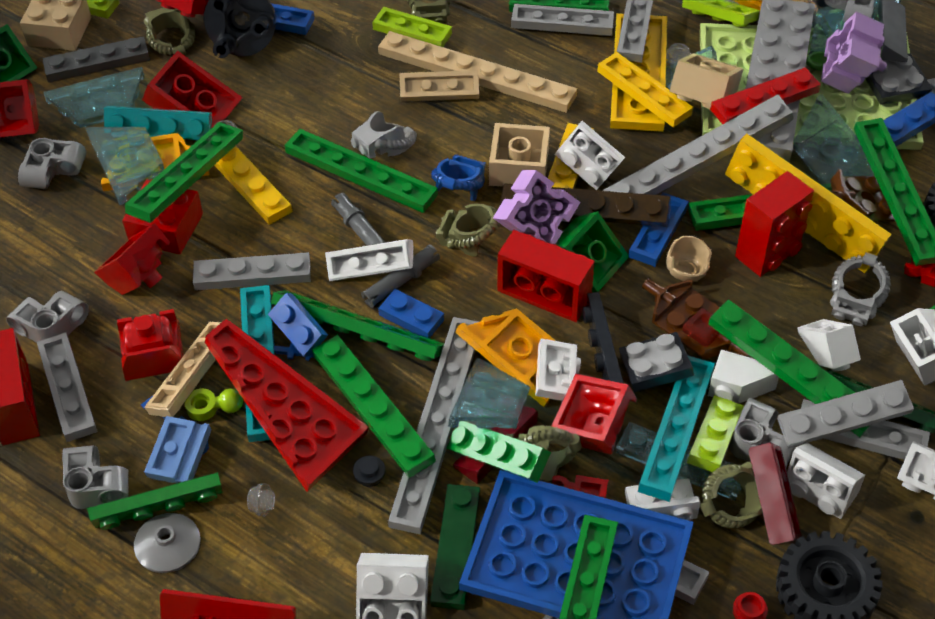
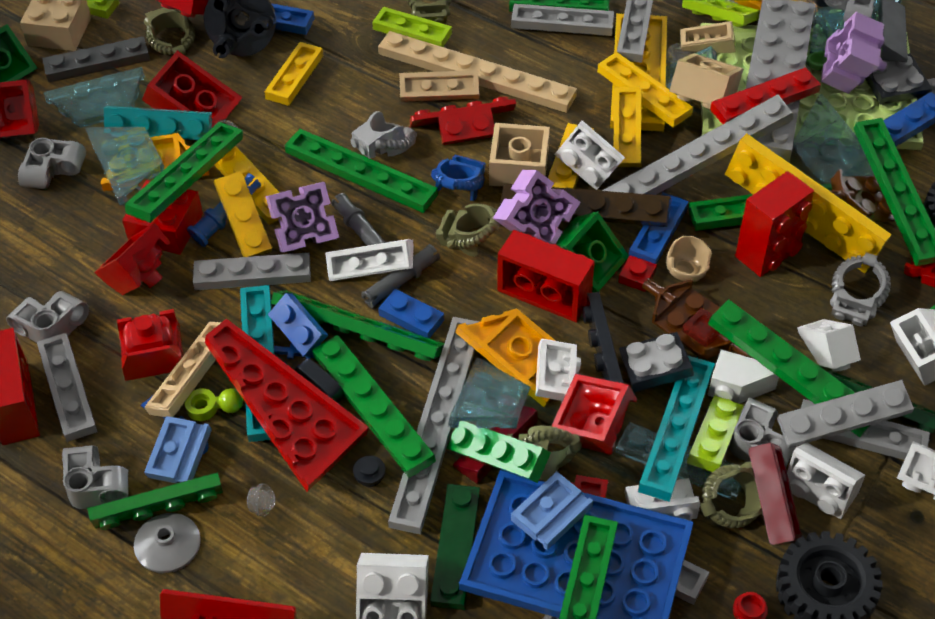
none -> blue pin [187,173,261,247]
none -> yellow plate [214,171,272,257]
none -> yellow plate [264,42,324,106]
none -> lavender brick [265,181,339,252]
none -> black beam [294,358,345,403]
none -> red bracket [410,96,517,145]
none -> medium blue plate [511,471,593,550]
none -> yellow plate [613,87,642,167]
none -> red plate [618,255,657,292]
none -> tan slope [680,21,736,53]

